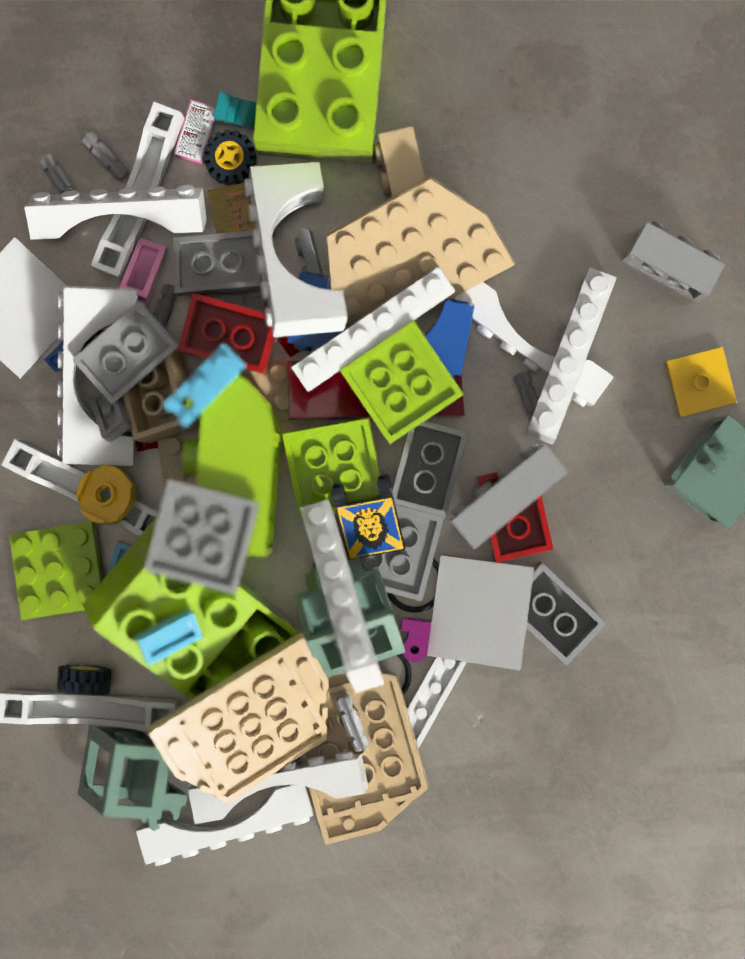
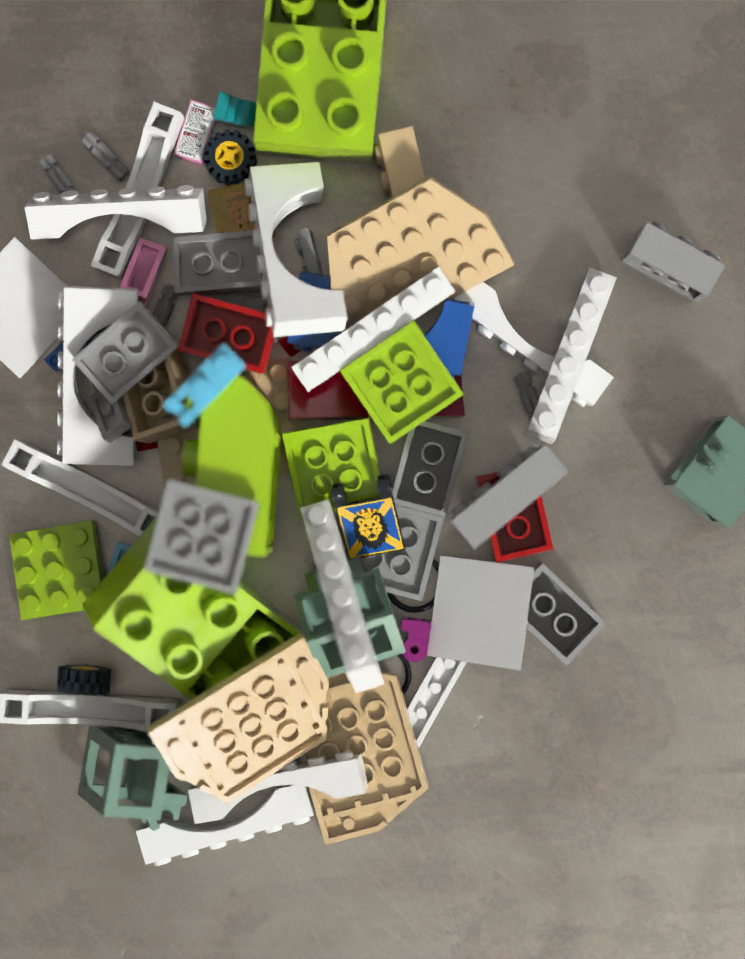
yellow plate [76,465,137,525] -> none
medium azure tile [135,608,203,666] -> none
light grey axle [335,694,369,752] -> none
yellow plate [665,347,737,417] -> none

